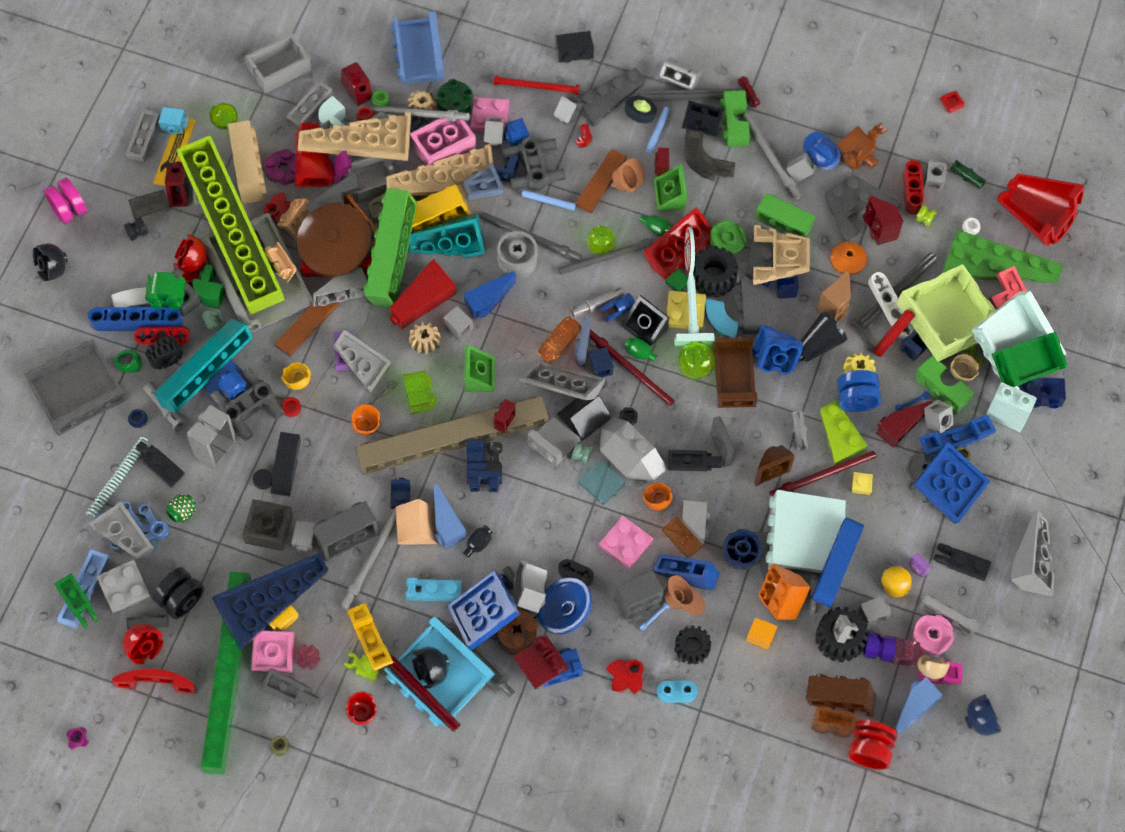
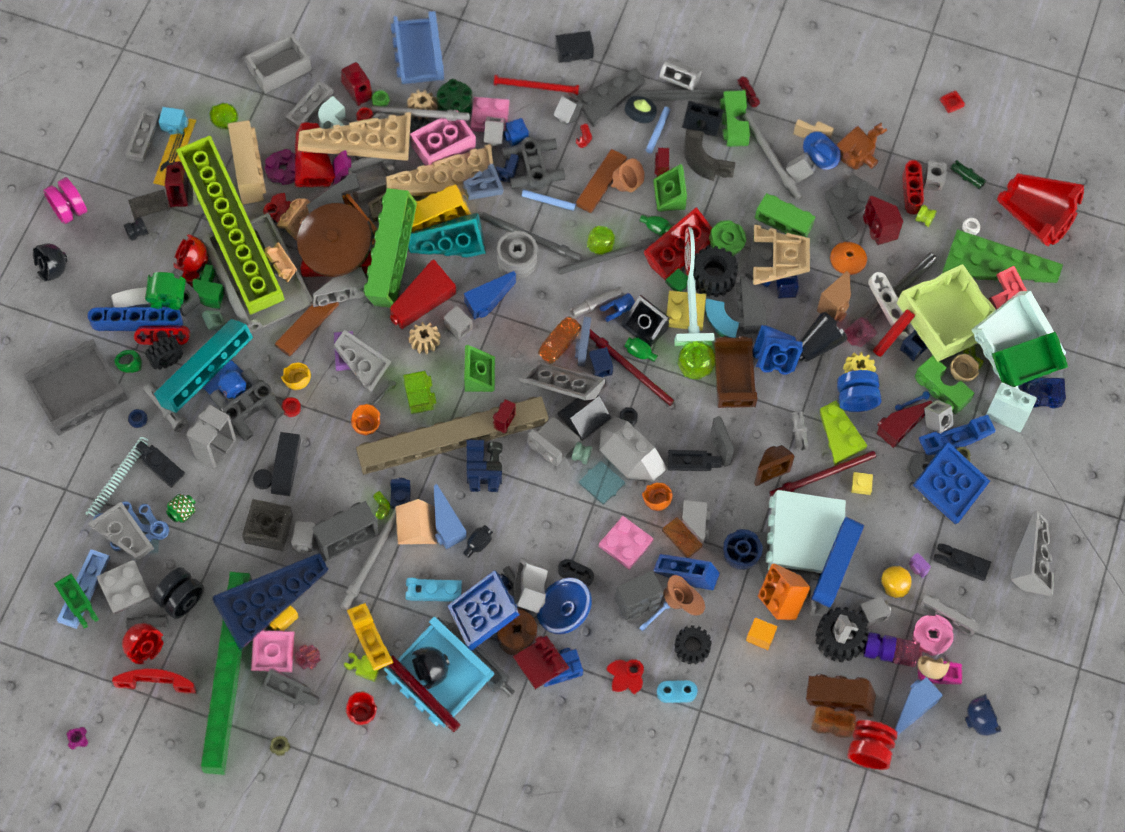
none -> clear neon green arm [373,491,390,520]
none -> tan slope [793,119,834,140]
none -> clear pink brick [844,317,878,347]

